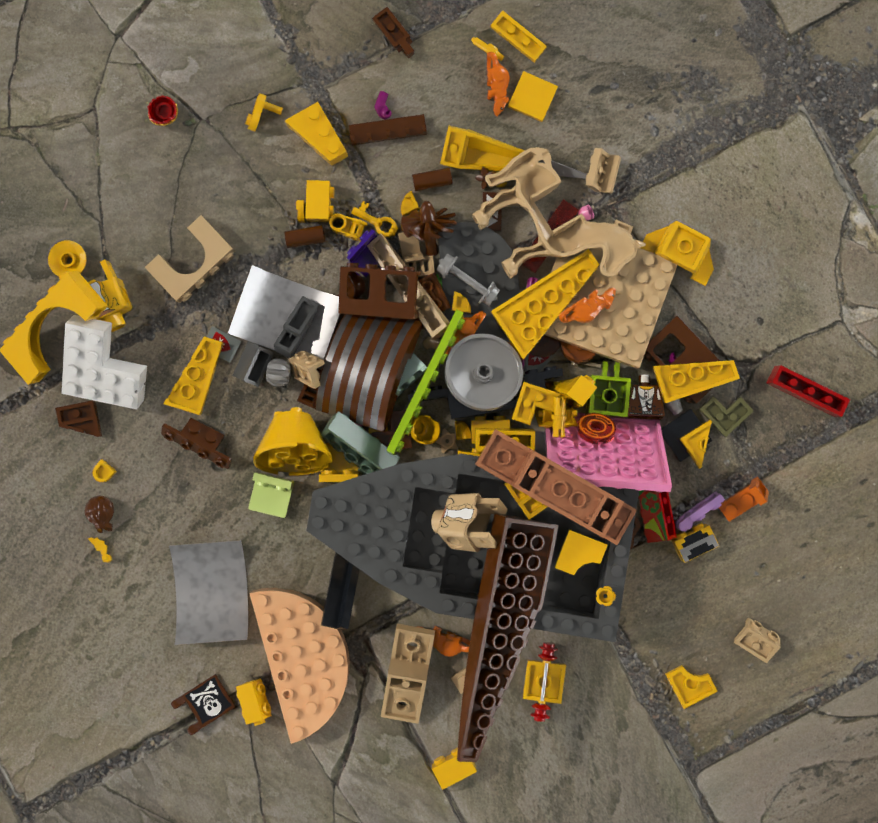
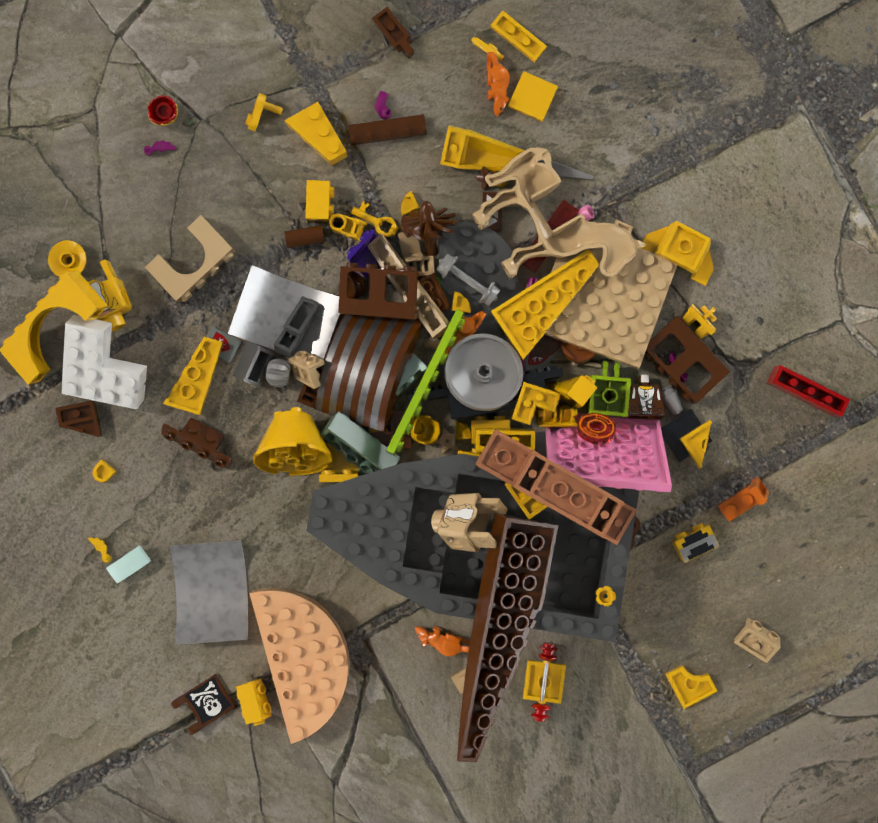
reddish brown piece [84,495,114,533] -> none
yellowish green bracket [248,472,295,518] -> none
yellow tile [296,200,306,223] -> none
black panel [321,552,360,630] -> none
tan bracket [381,624,435,724] -> none
reddish brown piece [412,167,453,192] -> none
yellow brick [432,747,477,790] -> none
yellow pin [552,396,567,437] -> none
yellow tile [555,530,608,575] -> none
orange animal [558,288,616,323] -> none
tan bracket [586,148,621,194] -> none
red brick [638,490,677,543] -> none
yellow wing [652,360,740,403] -> none
lavender hinge [675,492,725,532] -> none
olive plate [698,396,754,437] -> none
none -> light aqua slope [106,545,151,583]
none -> magenta piece [144,140,176,156]
none -> yellow hips [682,304,717,339]

